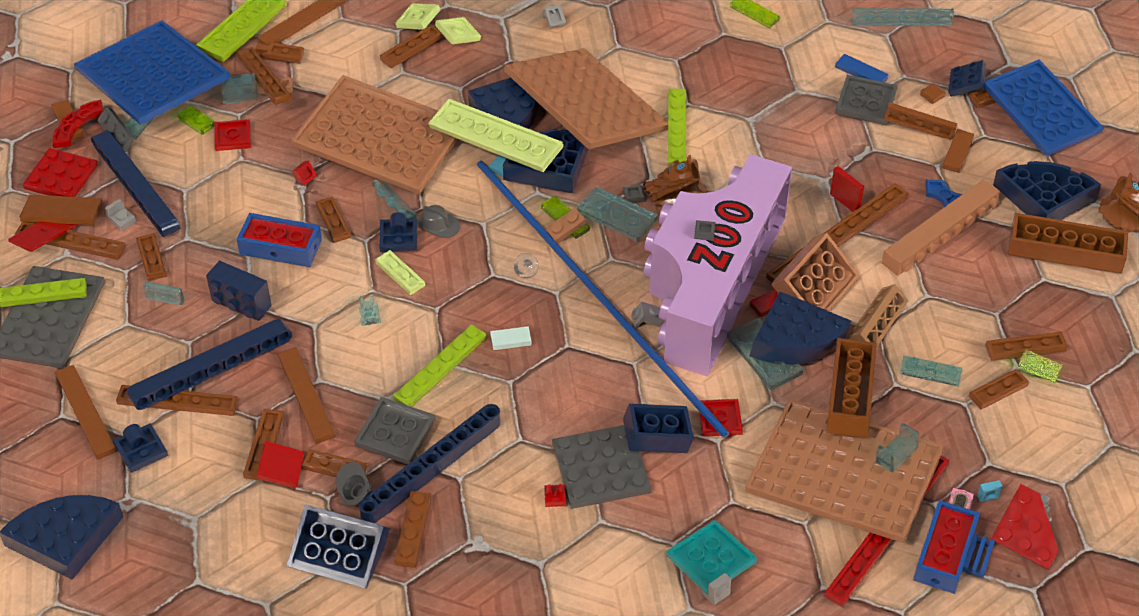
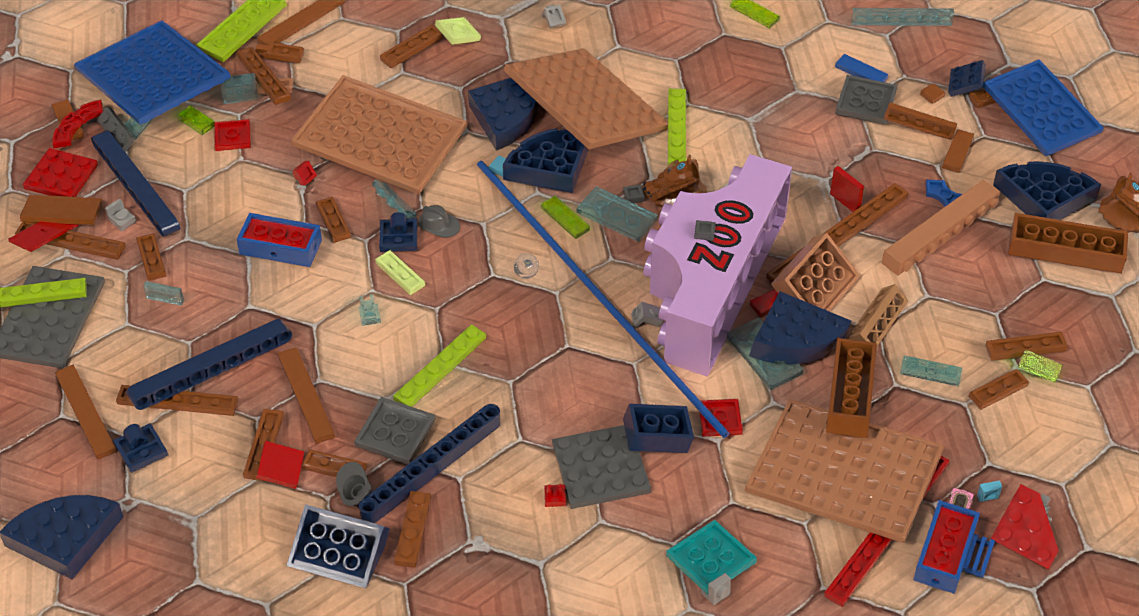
dark blue brick [206,260,272,321] -> none
yellowish green tile [395,3,441,30] -> none
yellowish green plate [428,99,564,172] -> none
light aqua tile [490,326,532,350] -> none
nougat plate [545,208,587,244] -> none
clear light blue panel [876,423,919,473] -> none

